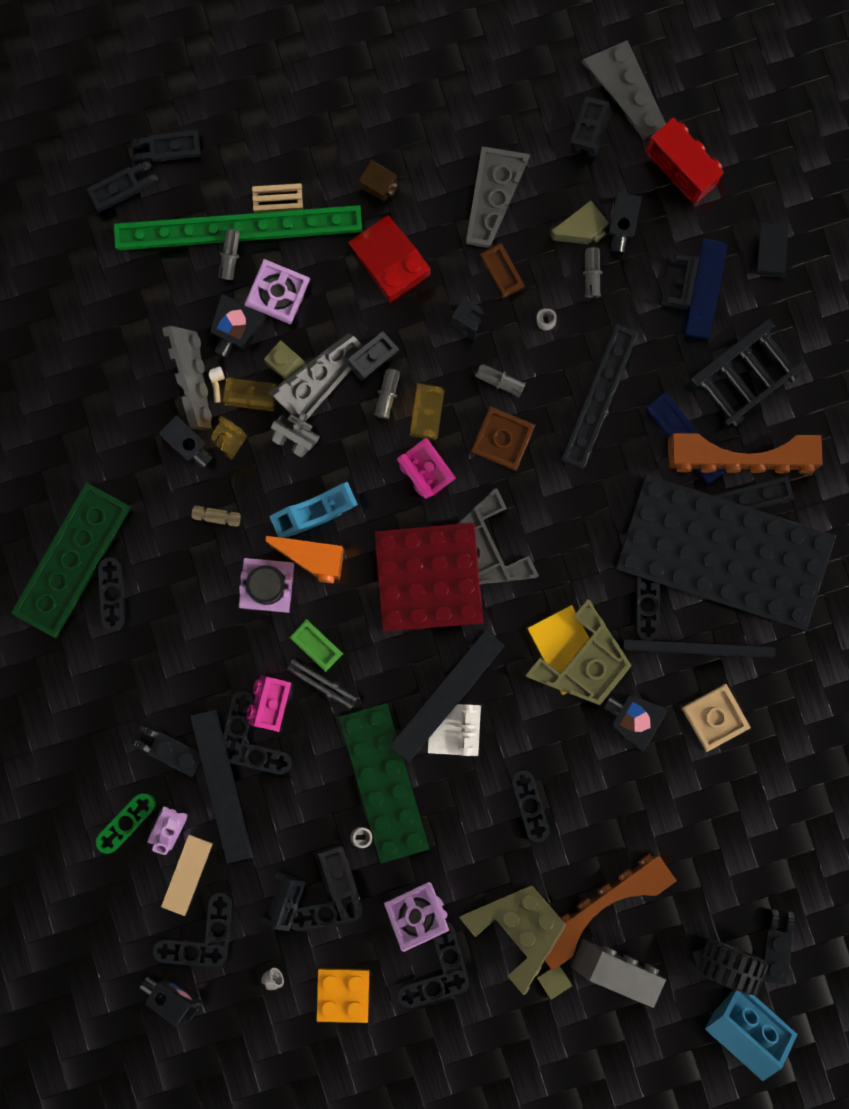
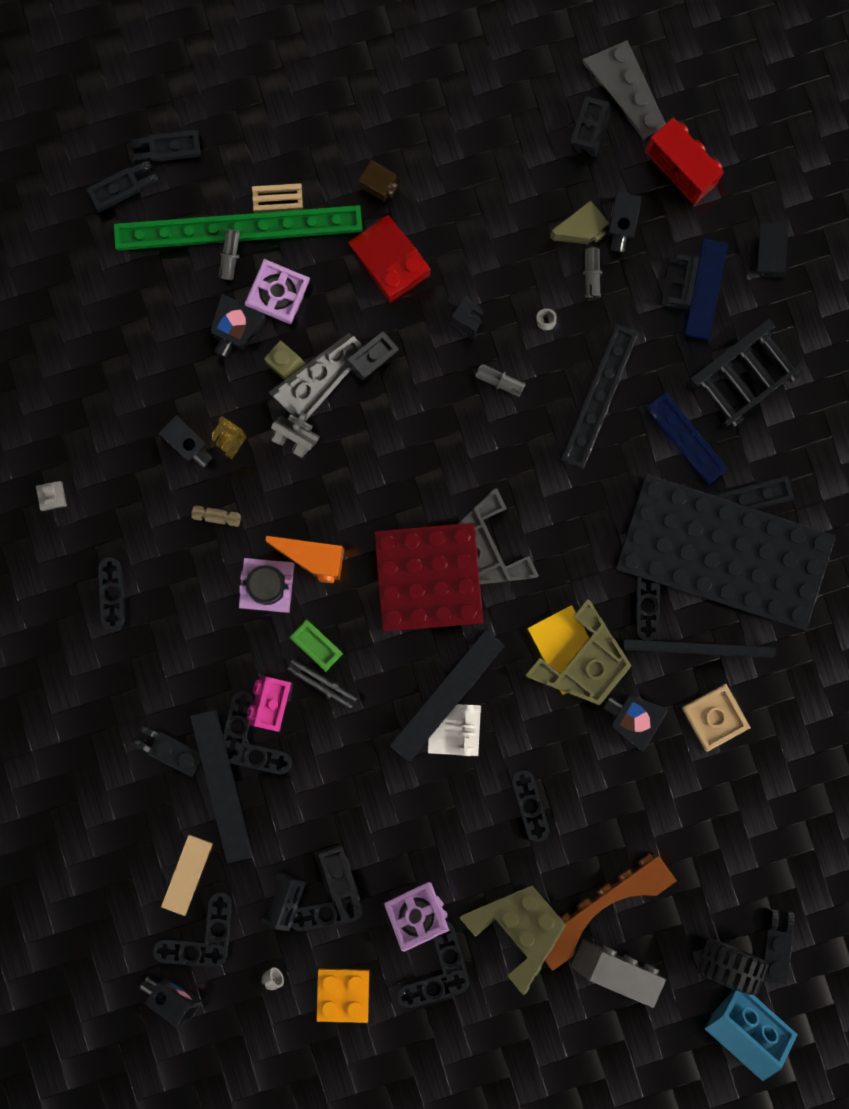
dark green plate [11,482,131,638] -> none
green beam [96,793,156,854] -> none
lavender hips [147,806,187,855] -> none
dark grey wing [162,326,212,430] -> none
white hand [209,367,225,403] -> none
clear yellow hinge [223,377,278,411] -> none
dark azure arch [269,482,358,538] -> none
dark green plate [339,703,429,863] -> none
light grey hinge [350,827,372,848] -> none
dark grey axle [374,369,400,419] -> none
dark pink bracket [397,438,456,499] -> none
clear yellow hinge [410,383,445,440] -> none
dark grey wing [466,147,530,248] -> none
reddish brown tile [470,406,535,471] -> none
reddish brown tile [479,243,525,299] -> none
olive tile [537,966,572,1000] -> none
dark orange arch [668,433,823,474] -> none
none -> light grey tile [36,481,67,511]

